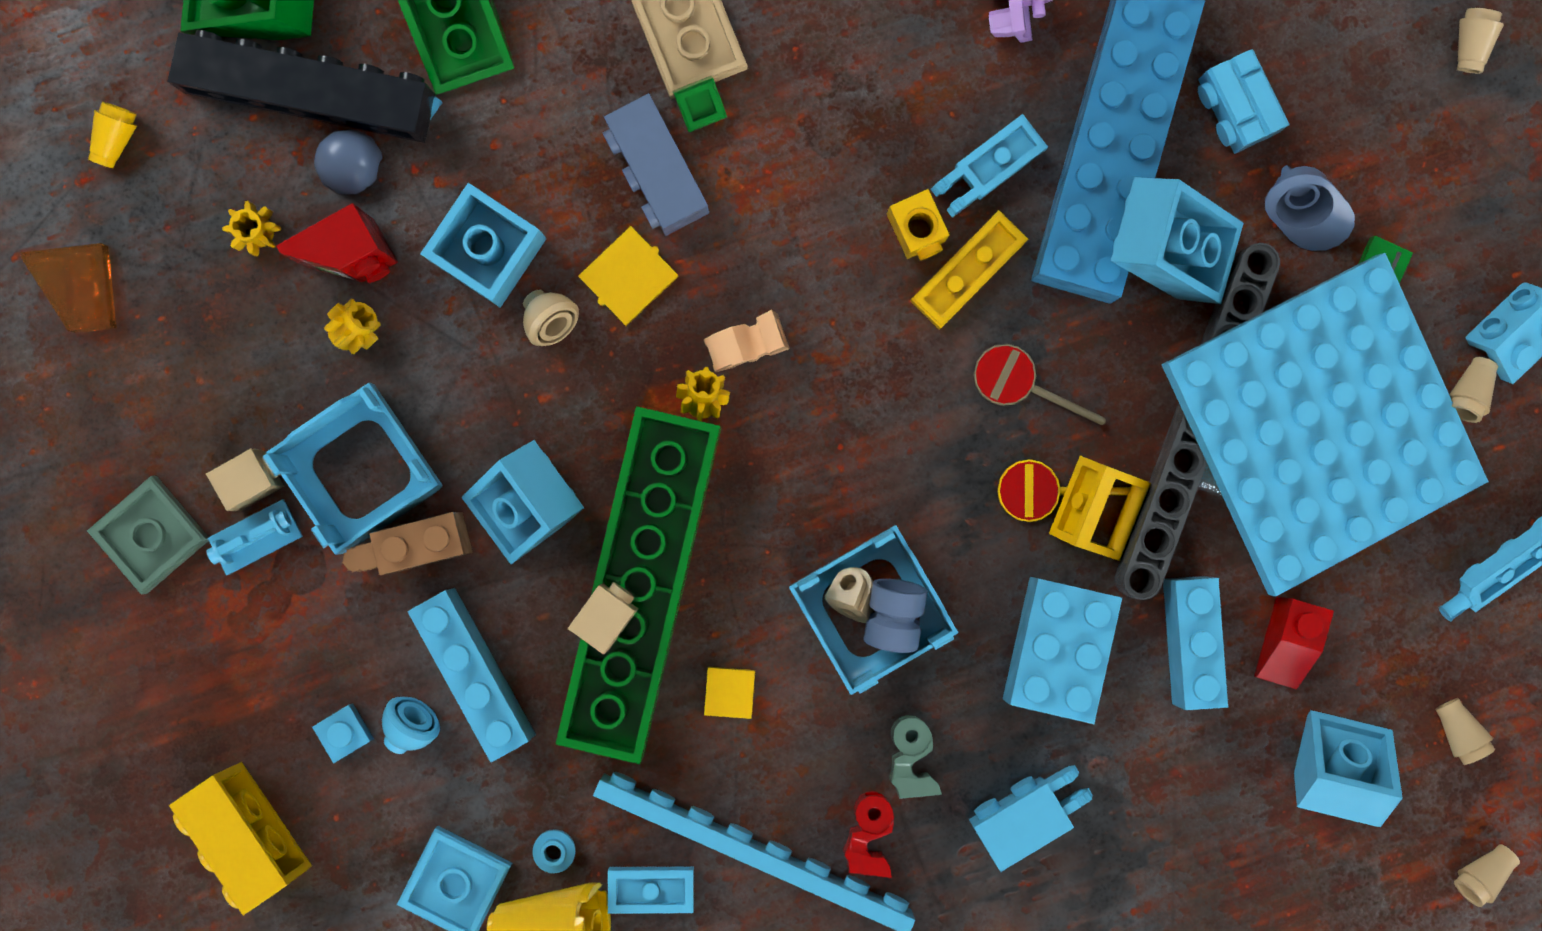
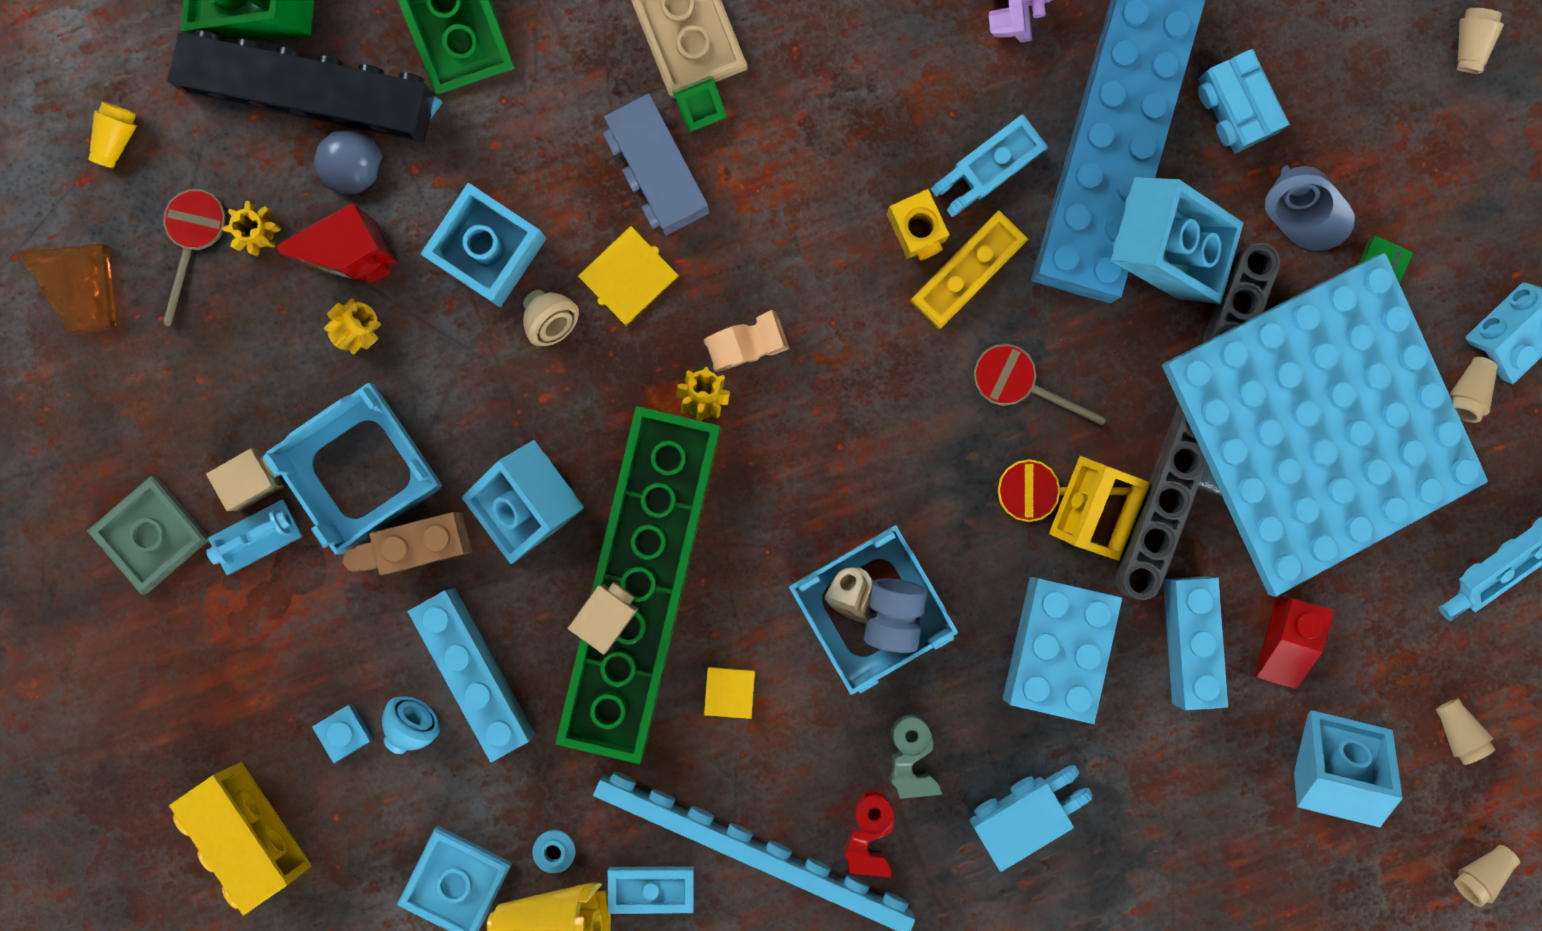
none -> piece [163,189,226,326]

